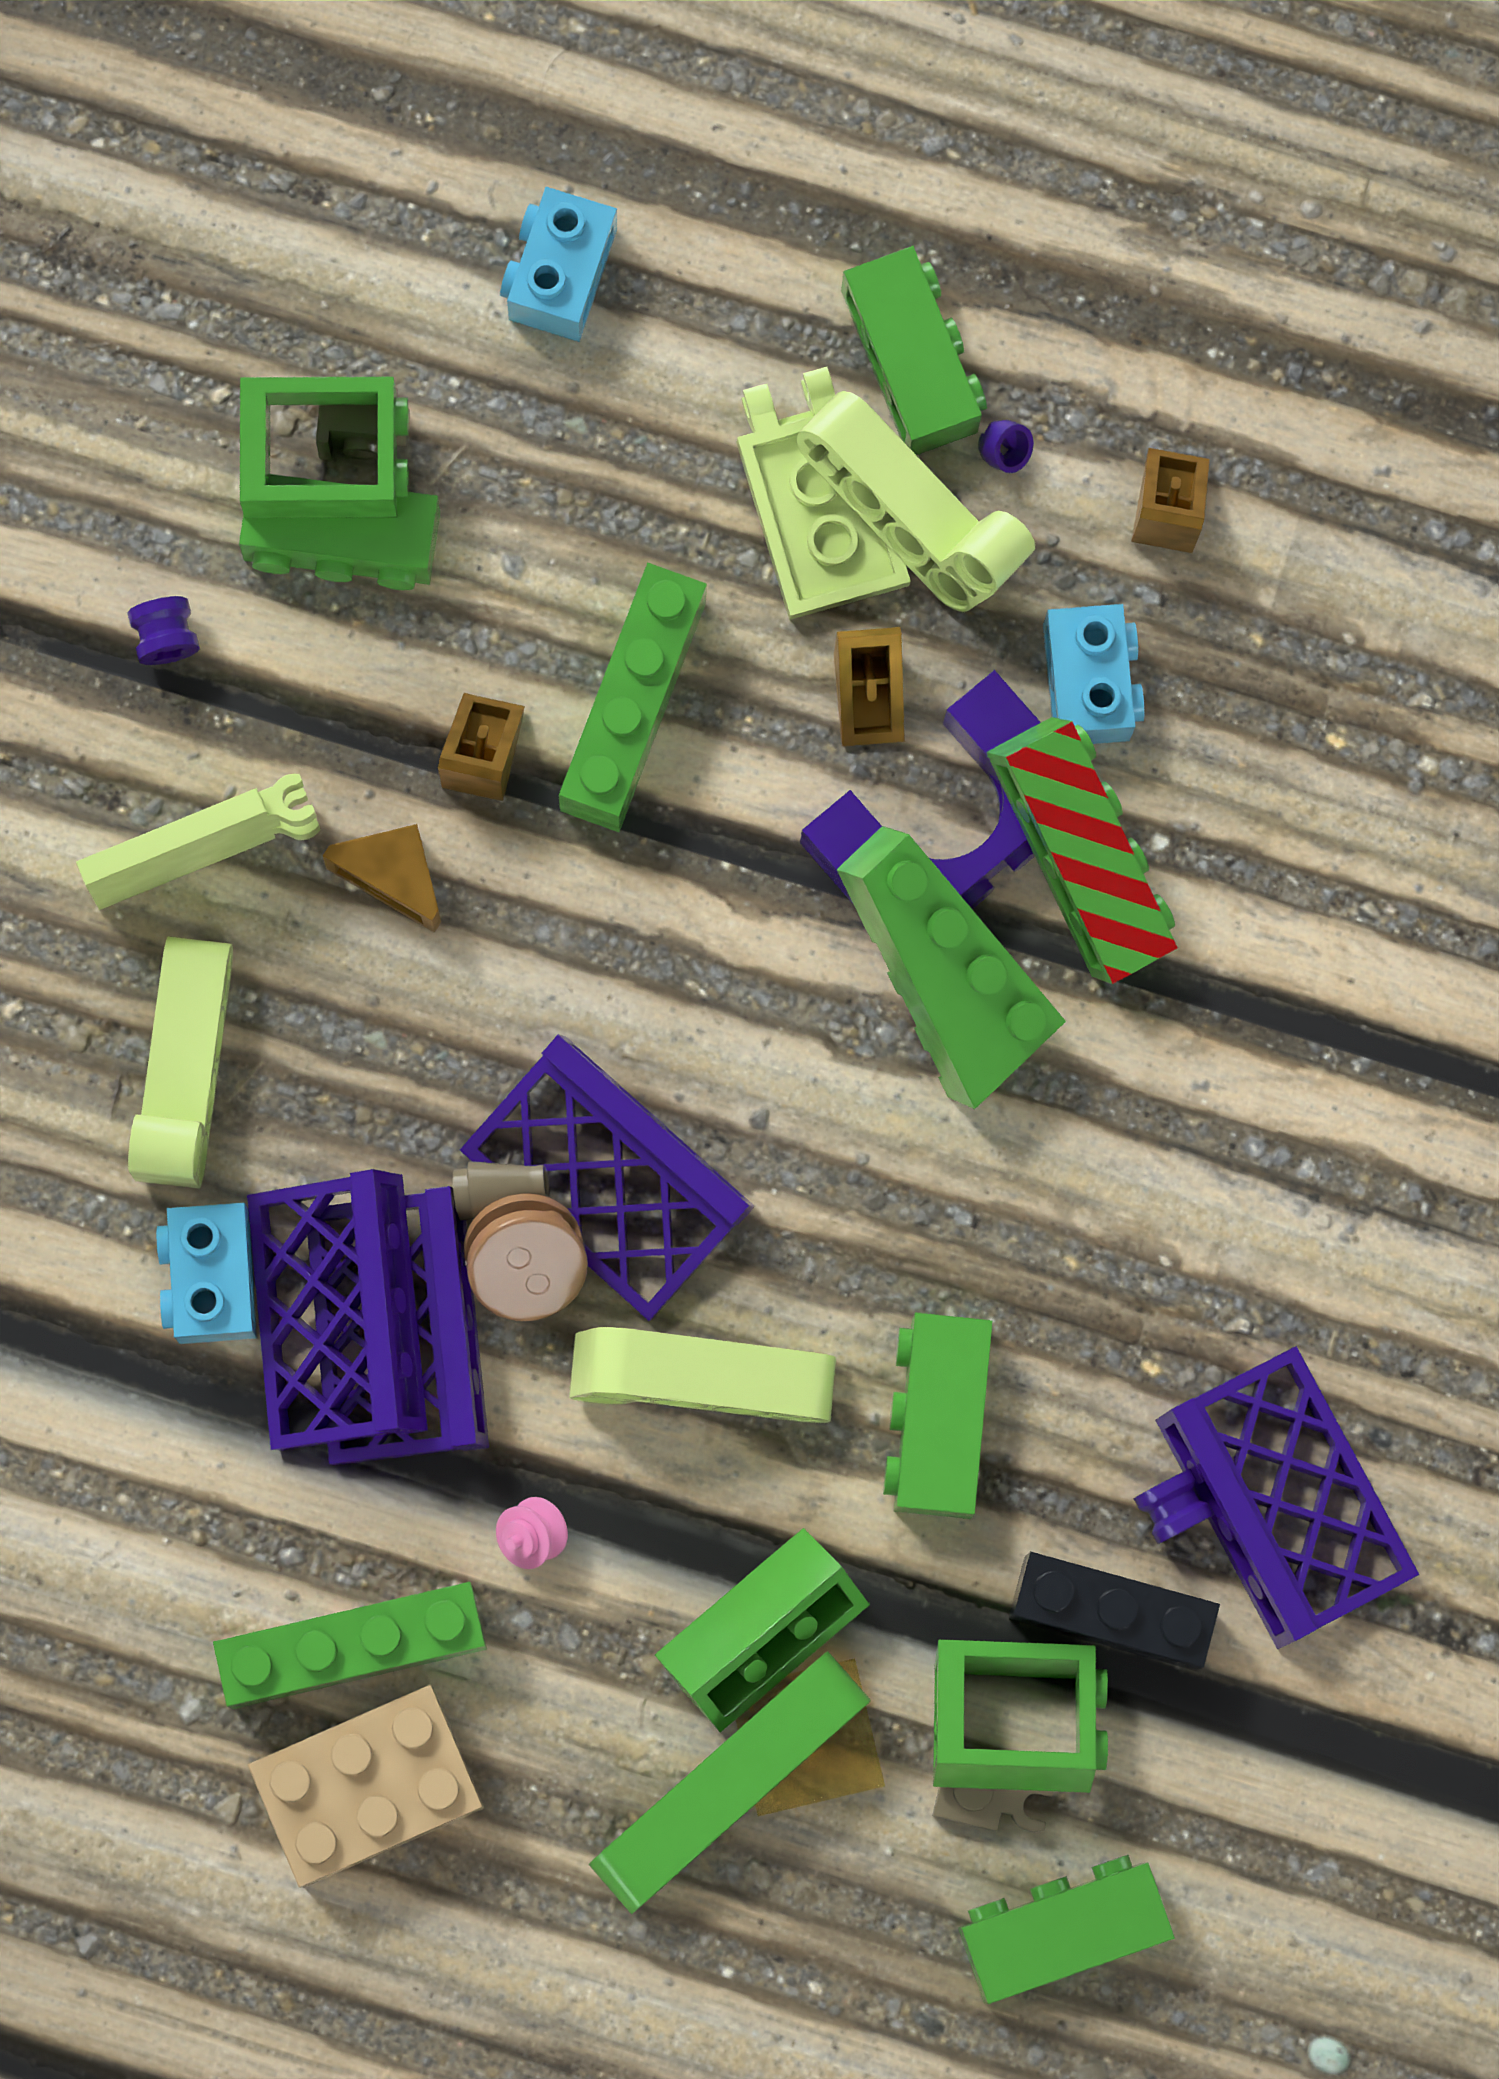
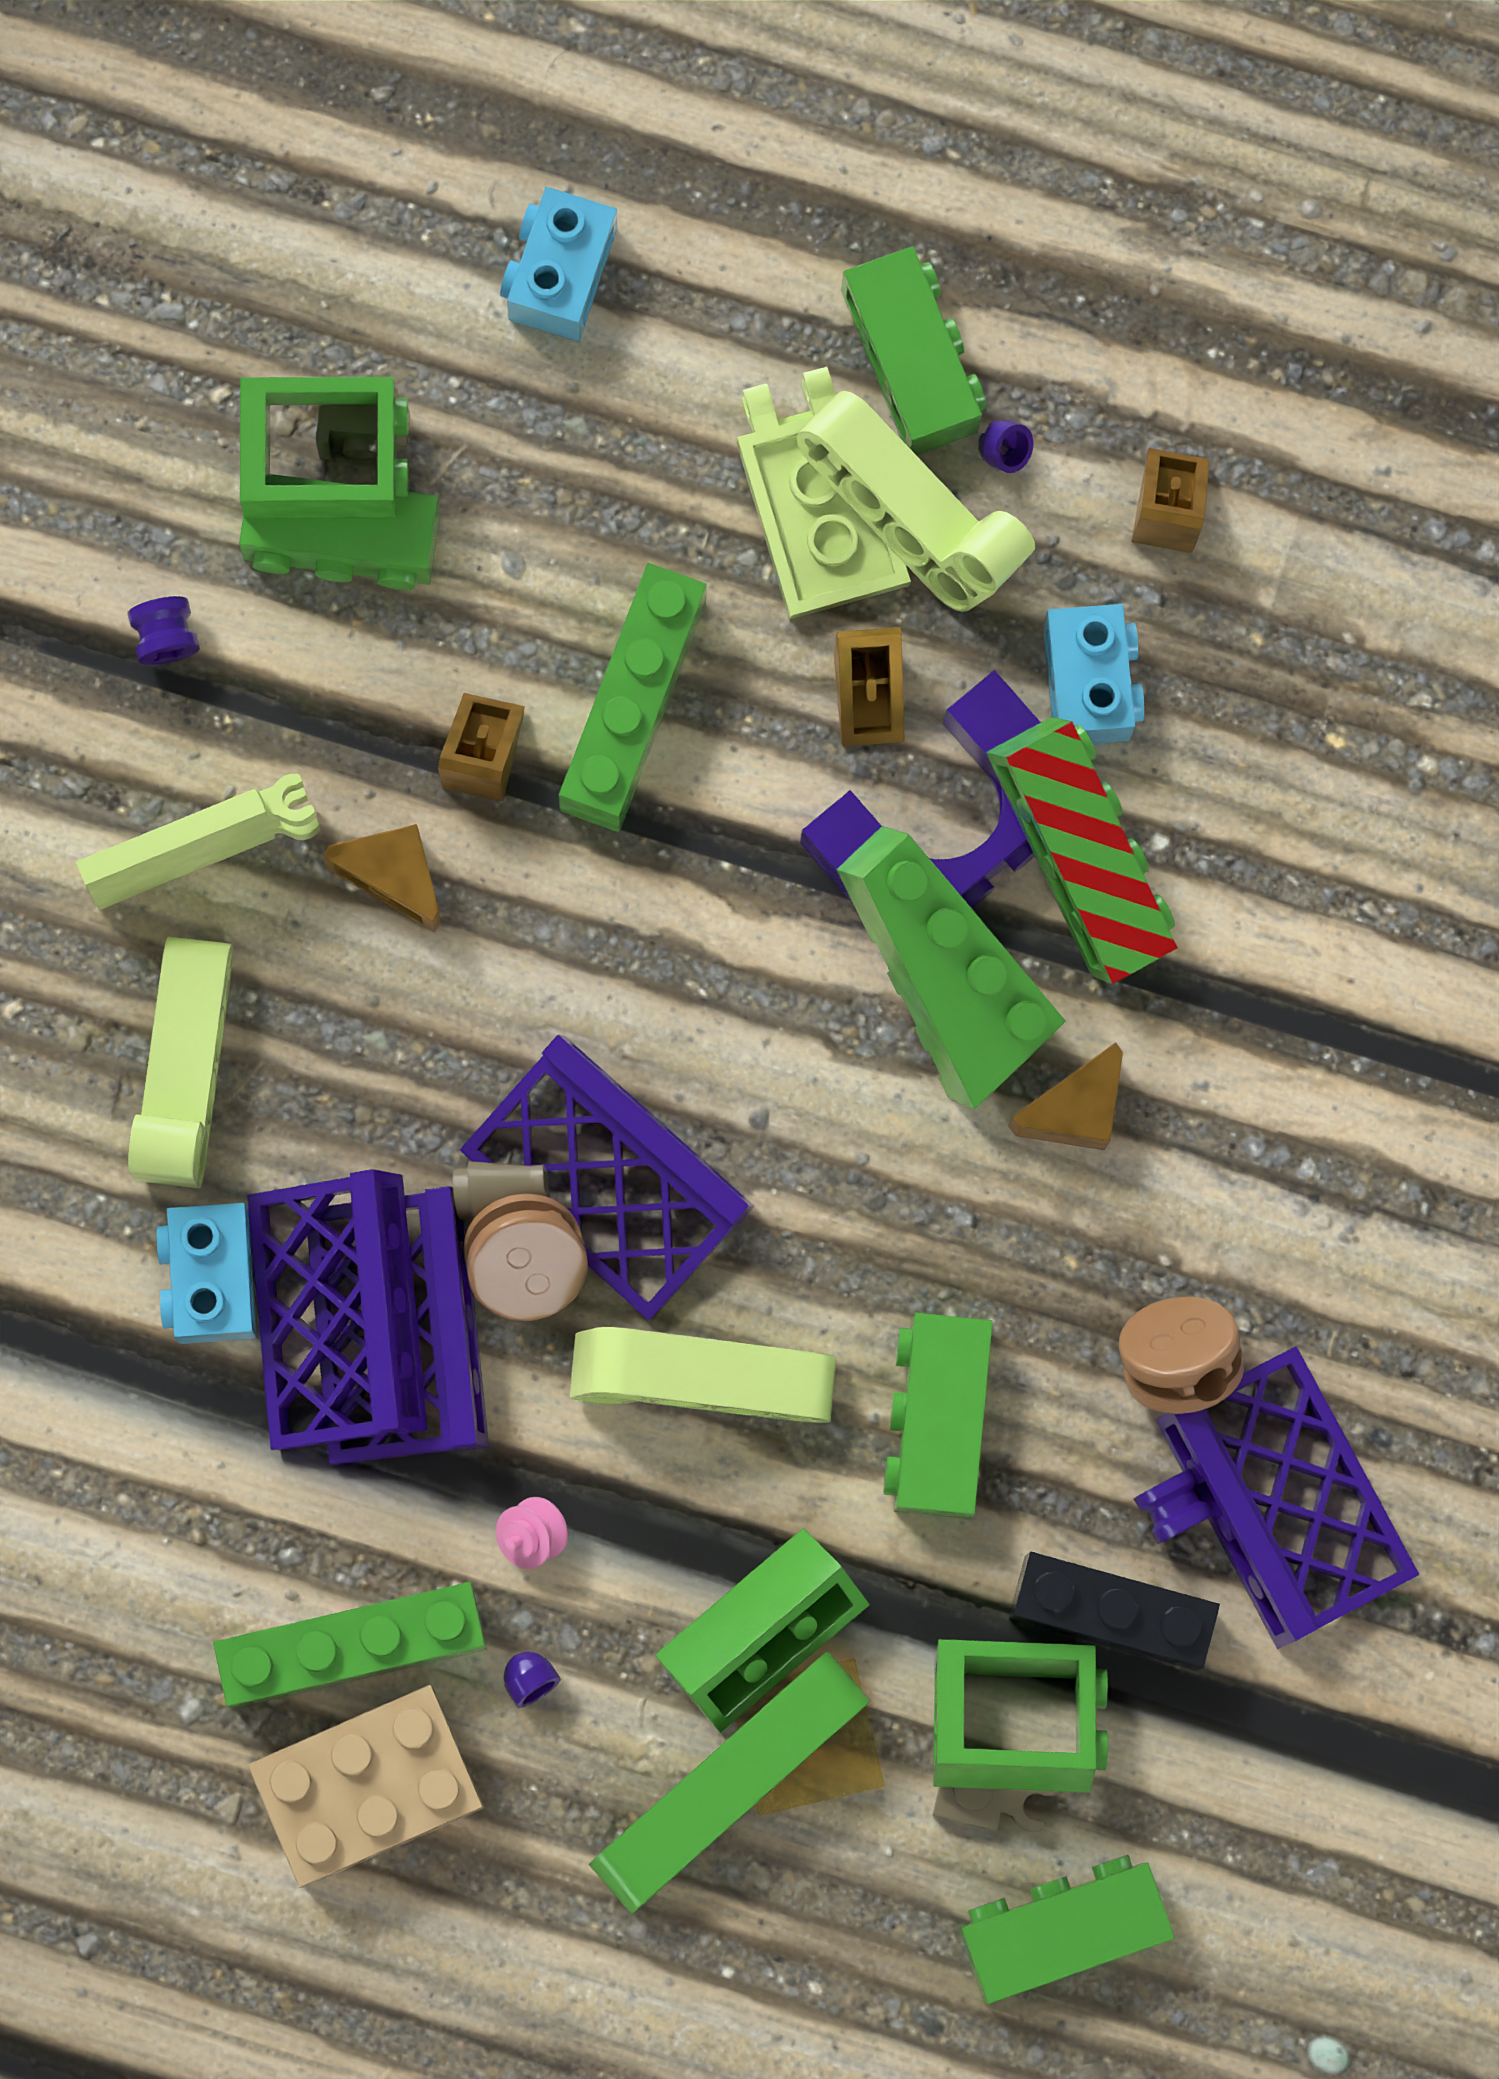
none -> dark purple hinge [503,1652,561,1708]
none -> pearl gold slope [1008,1042,1123,1150]
none -> medium nougat head [1119,1297,1244,1414]

